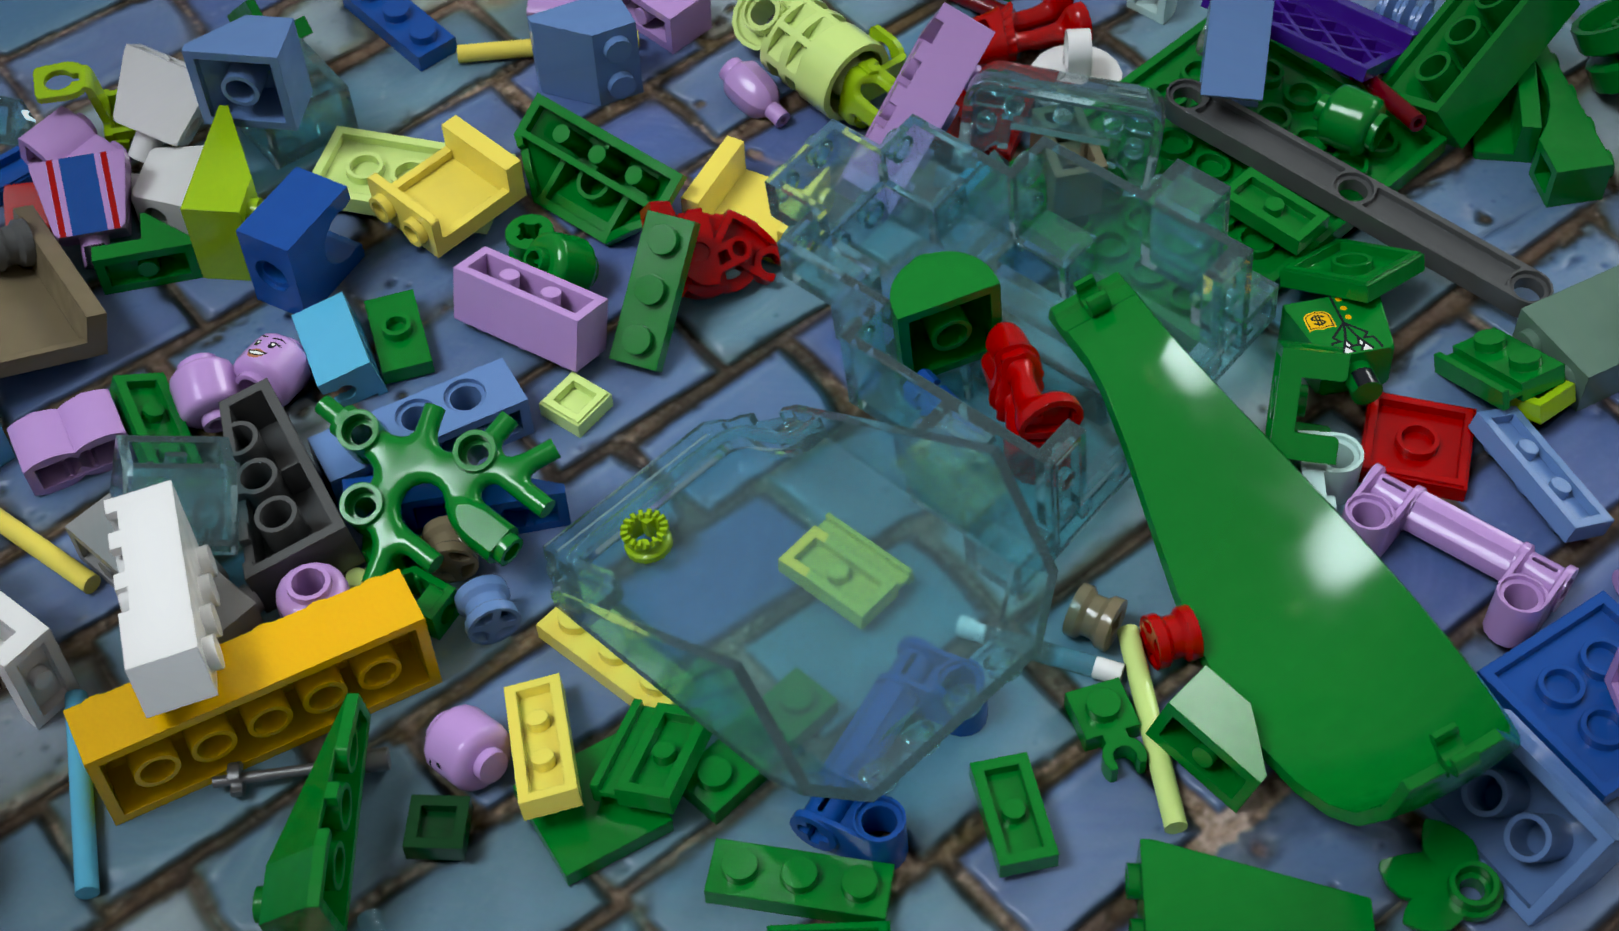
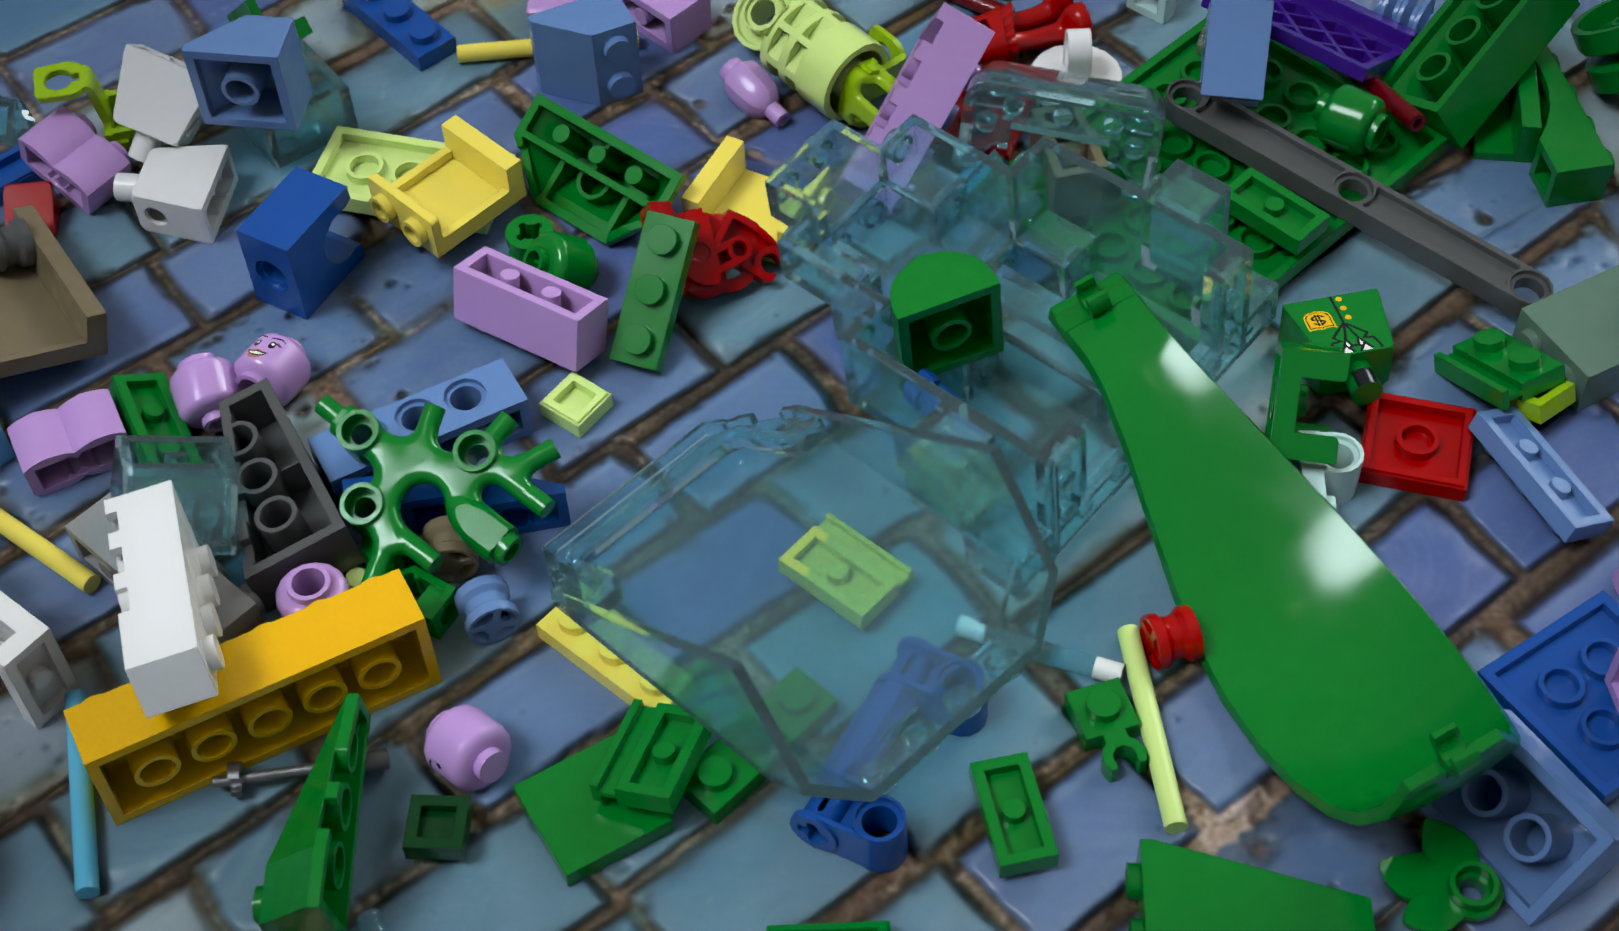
torso [28,148,132,269] -> none
green slope [91,212,203,295] -> none
lime slope [180,105,264,281] -> none
medium azure hinge [291,292,388,407] -> none
green plate [364,289,435,385] -> none
light yellow plate [503,673,583,821] -> none
lime bush [620,508,673,564] -> none
green plate [704,838,895,923] -> none
red piece [980,322,1084,480] -> none
dark tan wheel [1062,582,1128,652] -> none
slope [1145,665,1267,813] -> none
green tile [1280,238,1425,303] -> none
lavender piece [1342,463,1579,648] -> none

